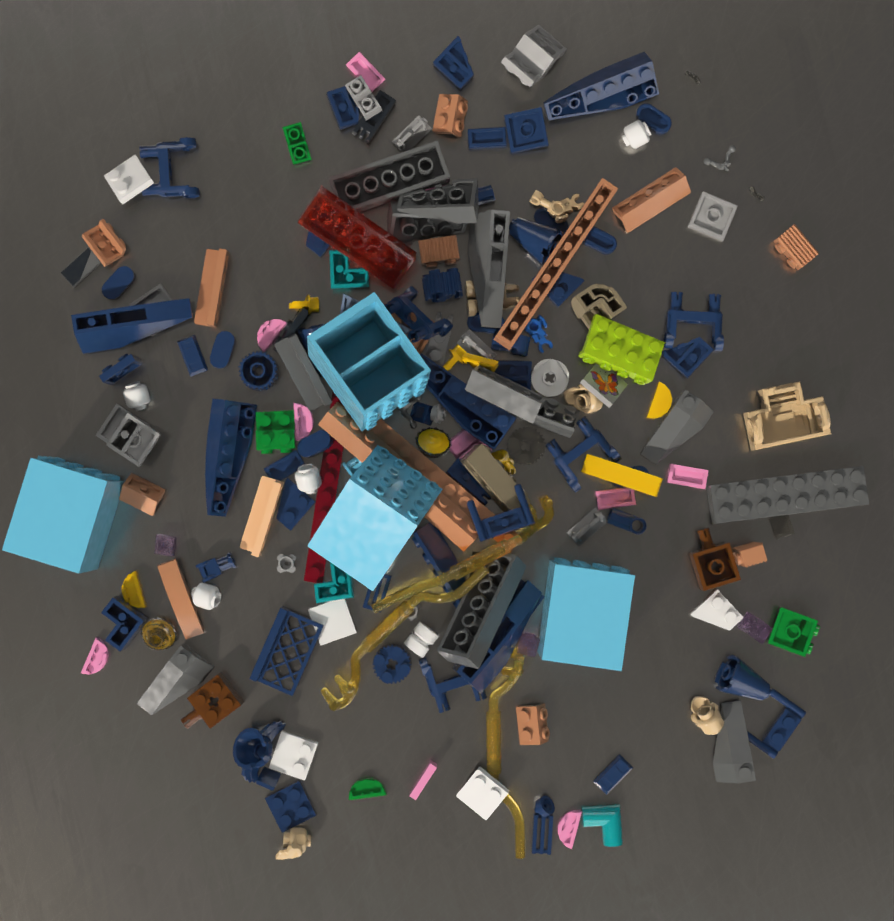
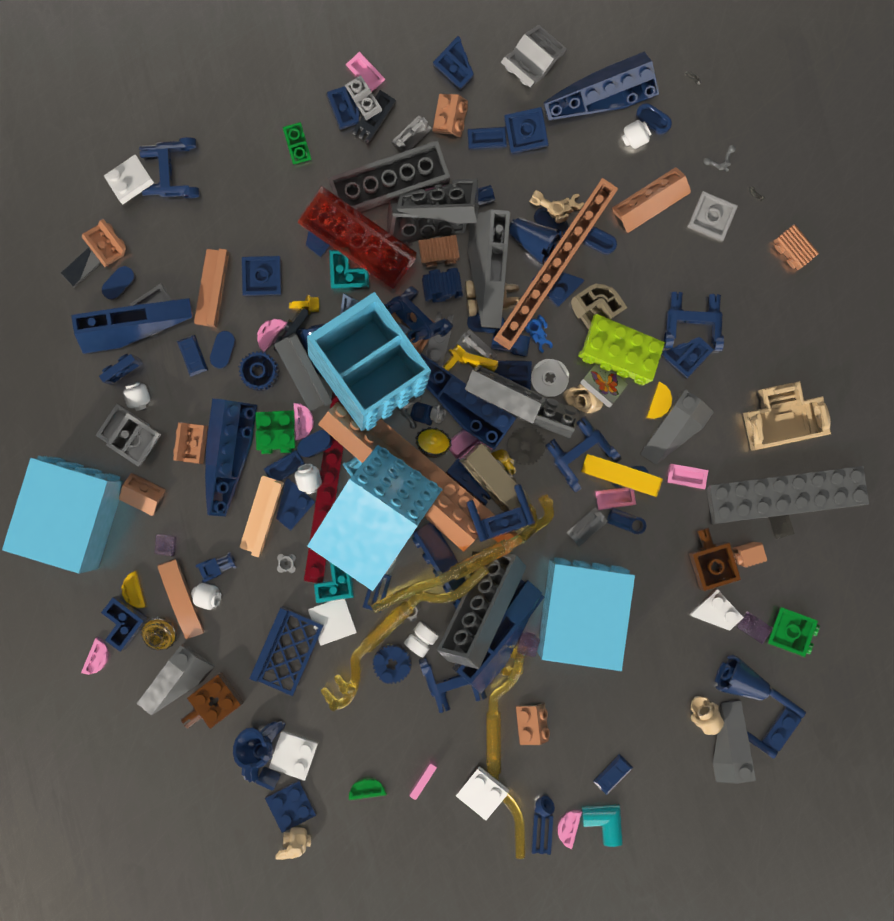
none -> nougat bracket [173,422,208,464]
none -> dark blue plate [242,256,282,296]

